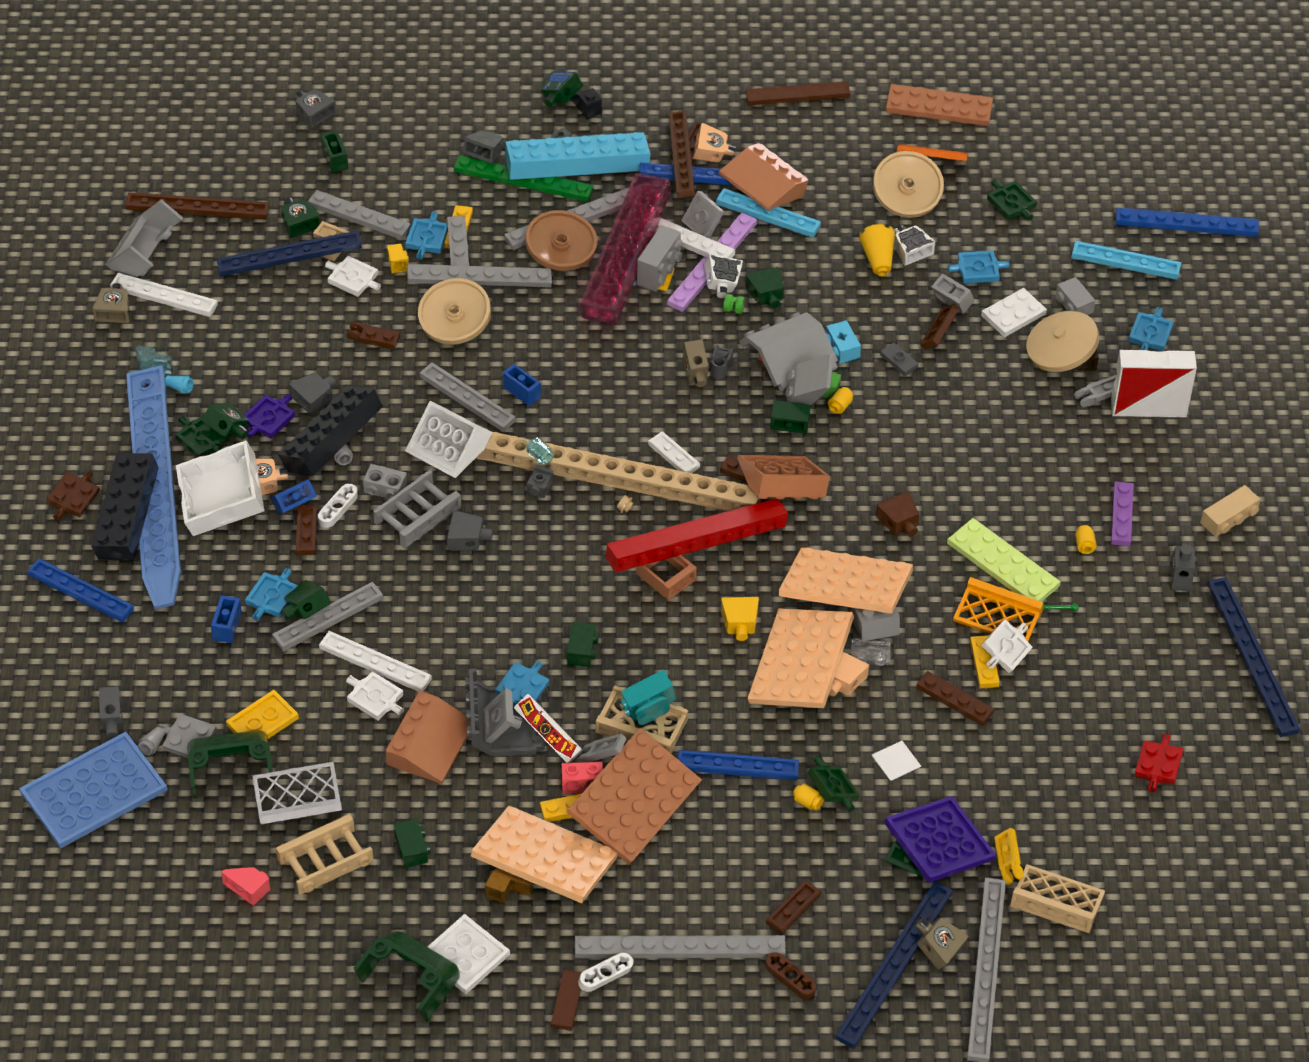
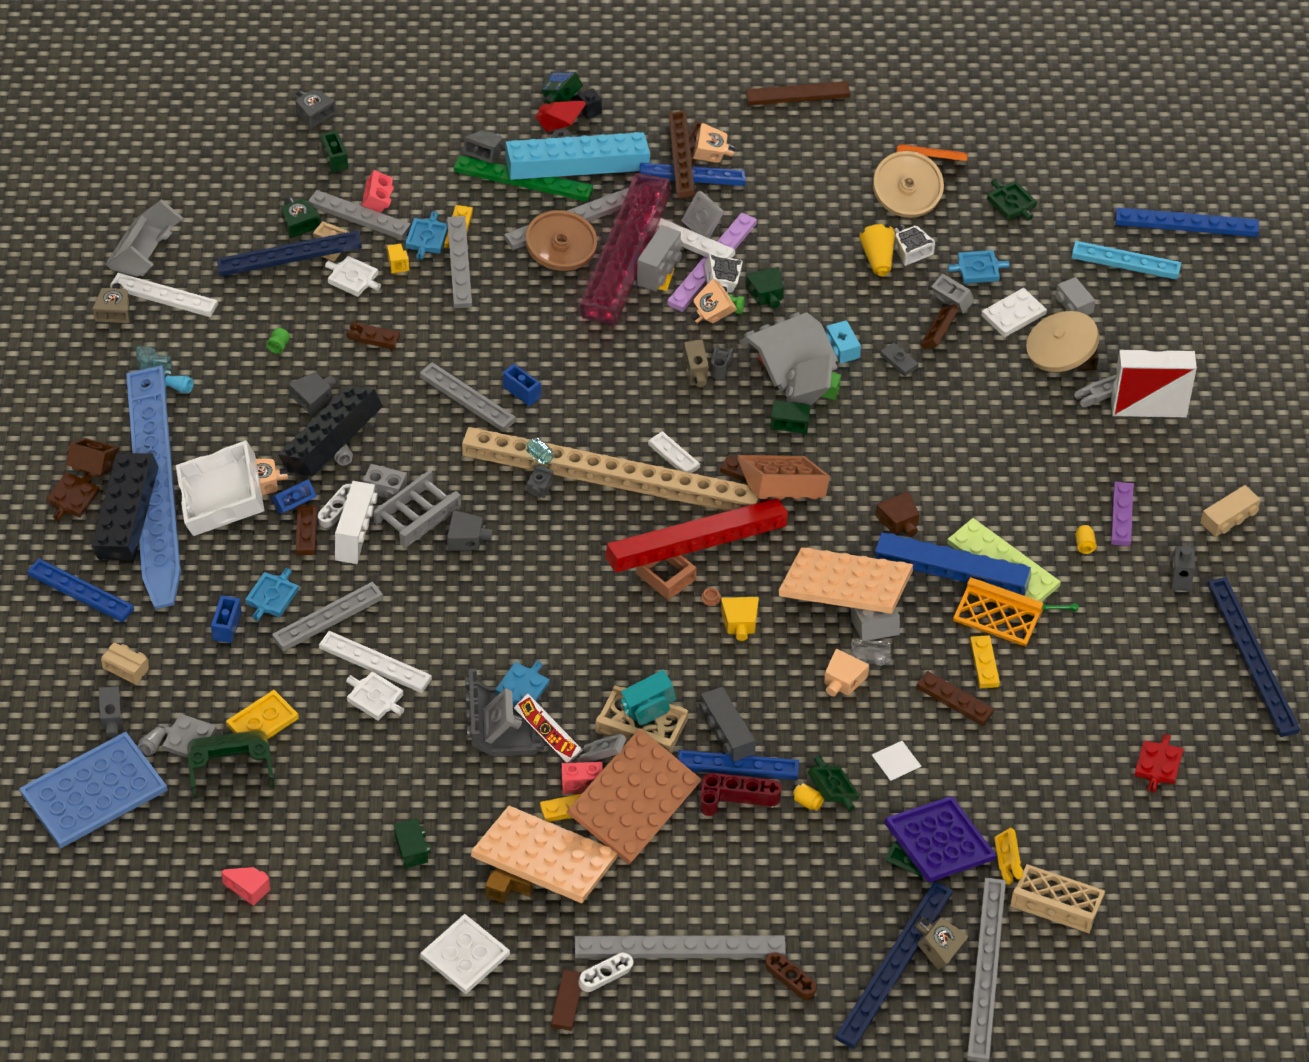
reddish brown plate [125,192,270,220] -> none
dark green plate [175,414,229,458] -> none
dark green torso [202,403,249,440] -> none
dark purple plate [244,394,295,439] -> none
light grey fence [252,762,342,824] -> none
tan fence [276,814,373,895] -> none
dark green torso [281,580,331,620] -> none
dark green windscreen [353,931,460,1022] -> none
nougat slope [386,691,471,784] -> none
white slope [405,401,493,478] -> none
light grey plate [407,264,552,287] -> none
tan dish [418,278,491,345] -> none
dark green brick [567,622,599,667] -> none
tan plate [617,495,634,513] -> none
medium azure plate [716,188,821,238] -> none
nougat slope [718,143,808,211] -> none
light nougat plate [748,608,854,708] -> none
reddish brown tile [766,880,821,935] -> none
yellow brick [828,387,853,414] -> none
nougat plate [886,84,993,126] -> none
white plate [981,619,1032,673] -> none
dark azure plate [1128,307,1174,351] -> none
none -> reddish brown brick [66,438,119,476]
none -> tan brick [101,643,149,685]
none -> bright green wheel [266,328,290,354]
none -> white wedge [335,481,378,564]
none -> coral brick [362,170,394,213]
none -> red slope [535,101,586,132]
none -> light nougat torso [691,279,737,323]
none -> dark grey brick [699,687,756,762]
none -> dark red beam [700,773,782,816]
none -> nougat plate [701,588,721,606]
none -> blue brick [875,533,1031,596]

